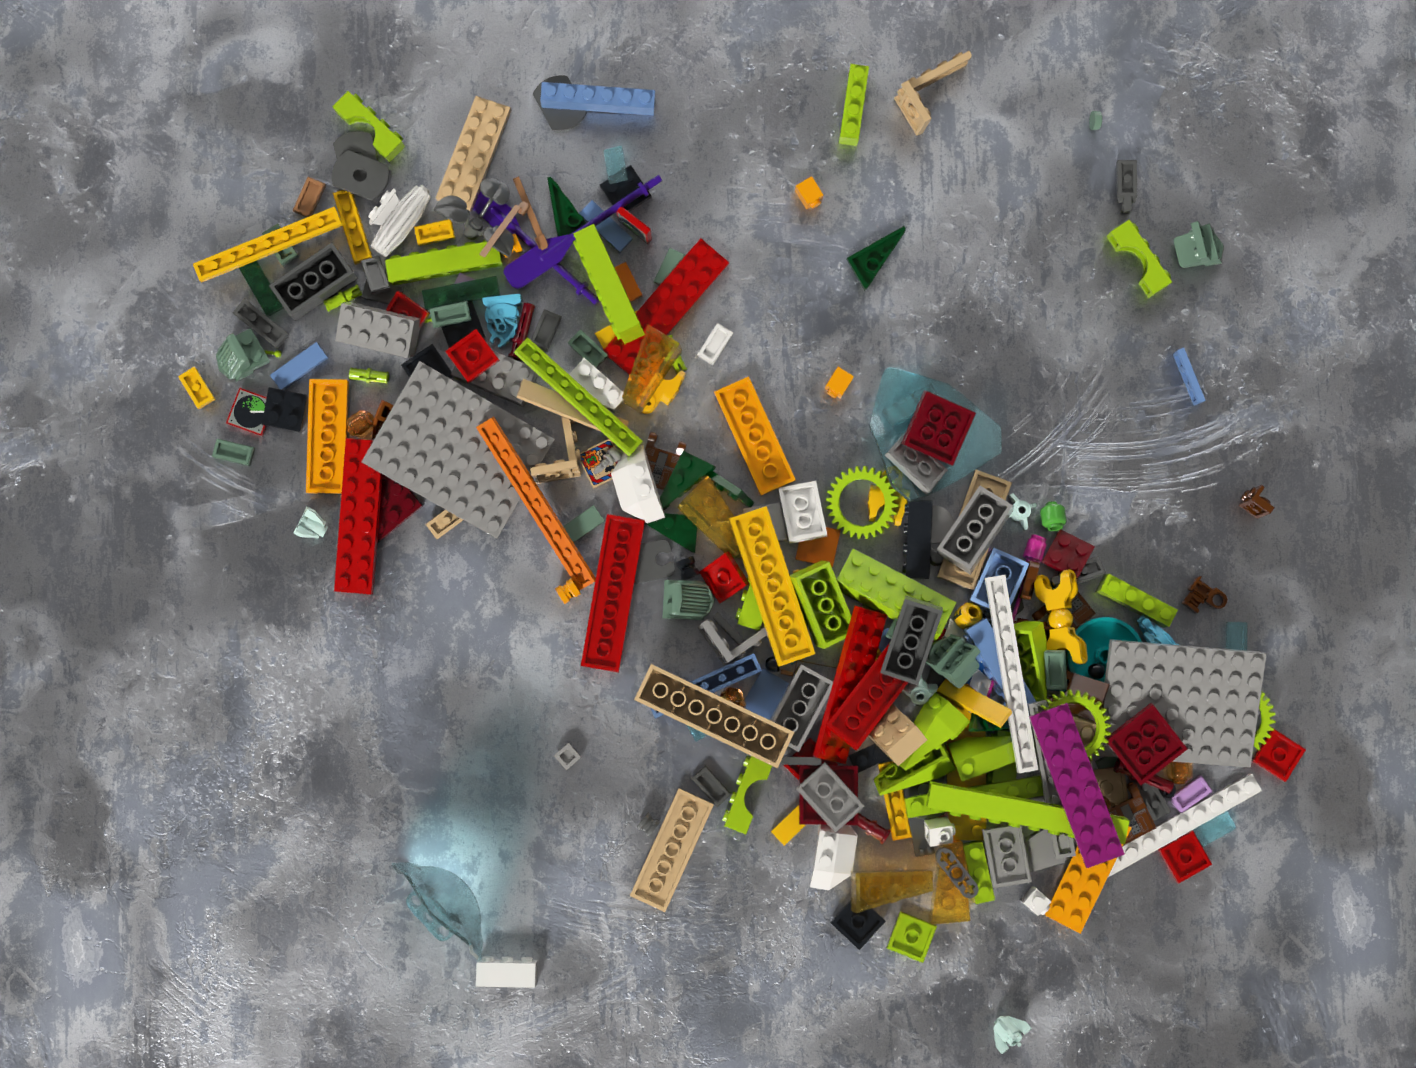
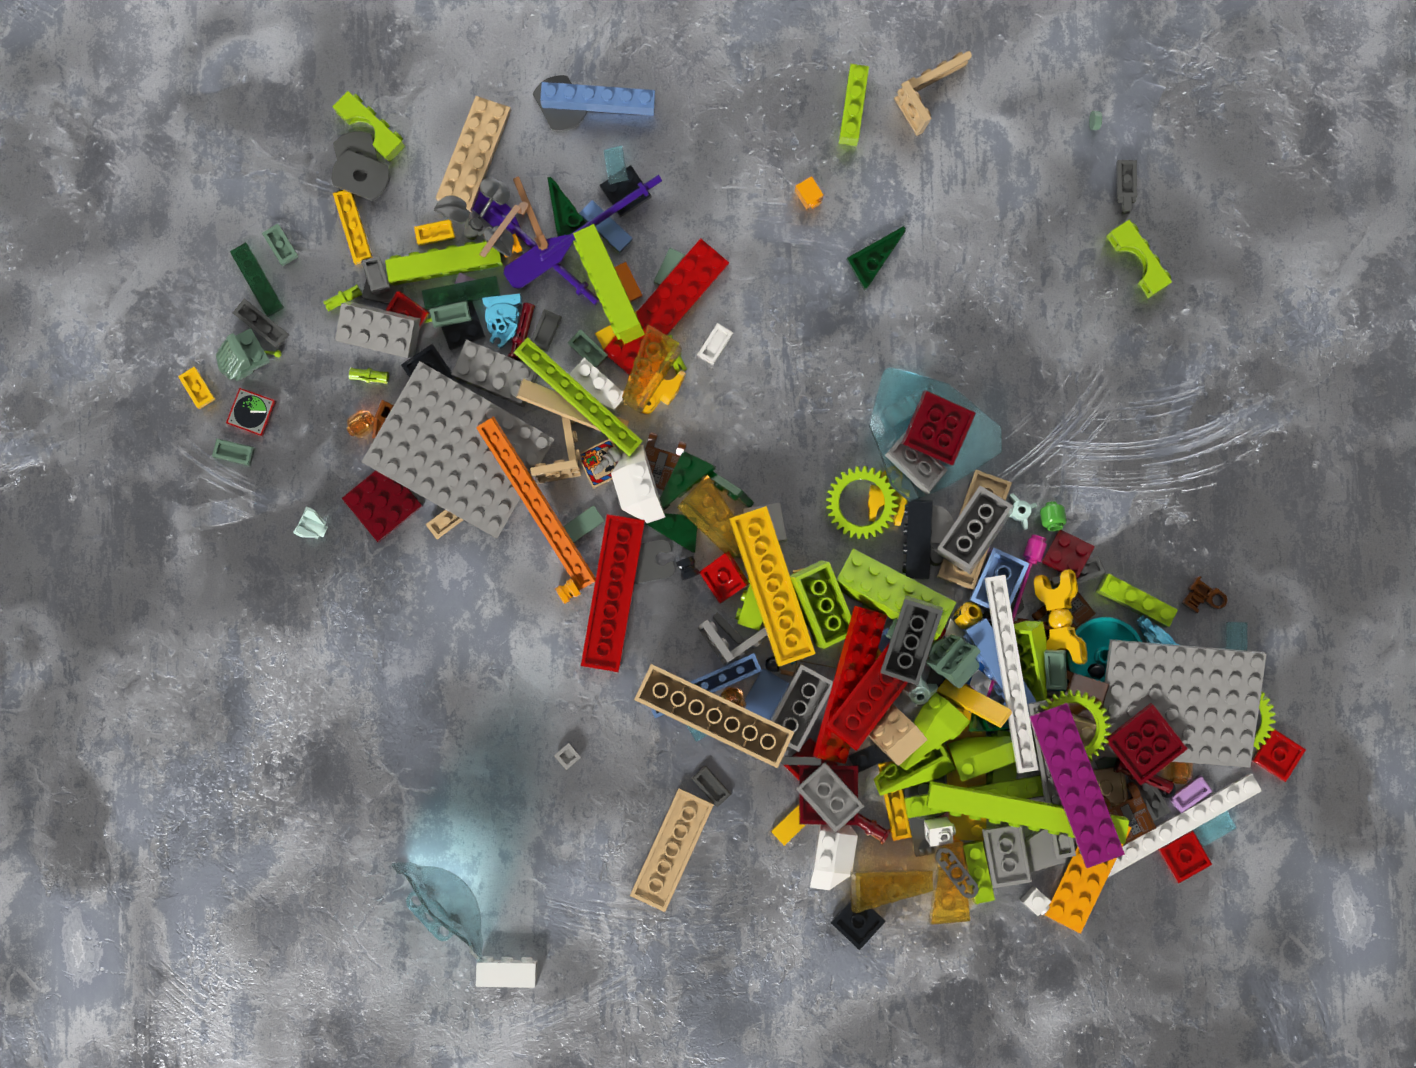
yellow plate [193,206,343,283] -> none
black plate [261,387,307,433] -> none
dark grey brick [269,242,358,321] -> none
medium blue tile [270,342,328,390] -> none
medium nougat tile [293,177,326,217] -> none
light orange plate [306,379,349,494] -> none
red plate [334,438,383,595] -> none
white plate [368,185,431,257] -> none
red plate [445,329,500,383] -> none
red tile [616,207,652,244] -> none
dark grey wheel [636,812,660,837] -> none
sand green piece [662,580,715,620] -> none
light orange plate [714,376,796,496] -> none
lime arch [722,755,772,835] -> none
white plate [778,481,827,544] -> none
orange tile [795,527,841,568] -> none
light orange brick [825,367,854,399] -> none
lime tile [886,911,937,963] -> none
light aqua brick [994,1016,1032,1054] -> none
reddish brown piece [1019,560,1040,600] -> none
medium blue tile [1173,348,1206,406] -> none
sand green piece [1174,221,1224,268] -> none
reddish brown bracket [1239,485,1275,519] -> none

